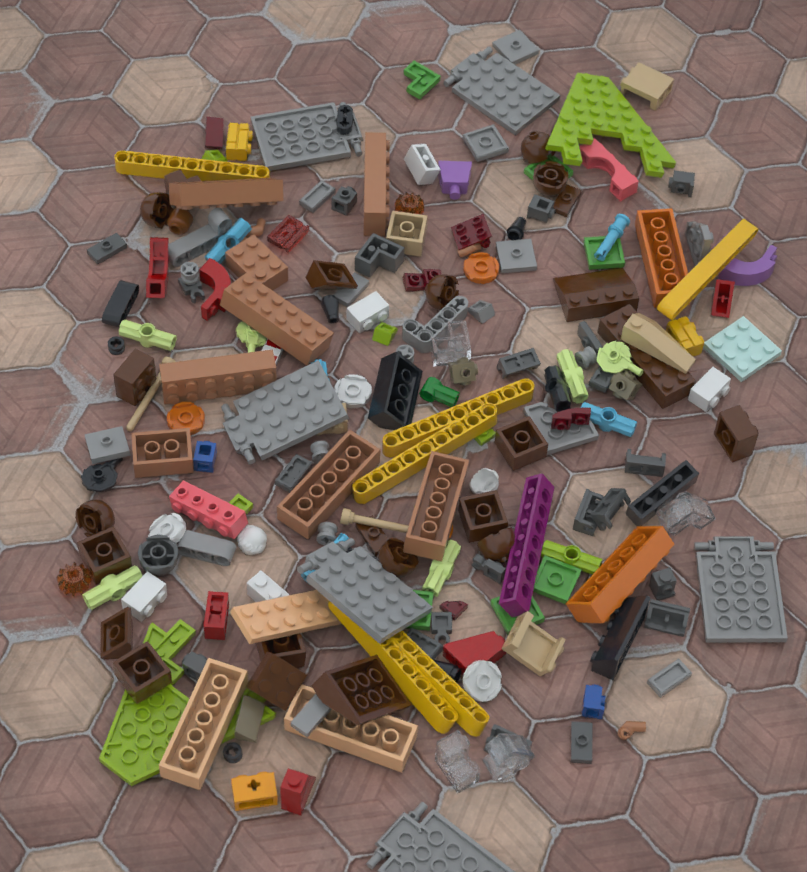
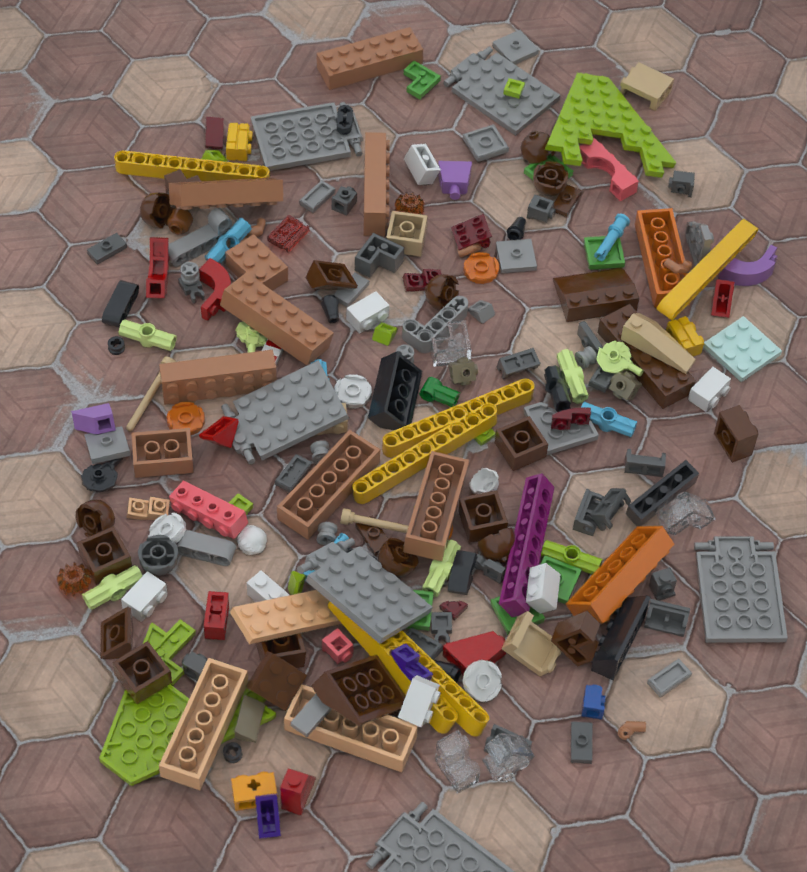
reddish brown brick [113,348,157,406] -> none
blue brick [193,441,217,473] -> none
none -> medium lavender slope [71,403,116,434]
none -> light nougat slope [126,497,170,520]
none -> red slope [199,416,239,448]
none -> dark purple slope [255,793,281,839]
none -> lime slope [288,571,306,595]
none -> nougat brick [317,27,423,90]
none -> coral brick [322,628,354,664]
none -> dark purple slope [391,643,433,681]
none -> white brick [398,676,441,727]
none -> black slope [448,550,478,595]
none -> lime plate [503,78,525,99]
none -> white brick [526,563,560,614]
none -> reddish brown brick [551,611,600,667]
none -> nougat arm [664,258,692,274]

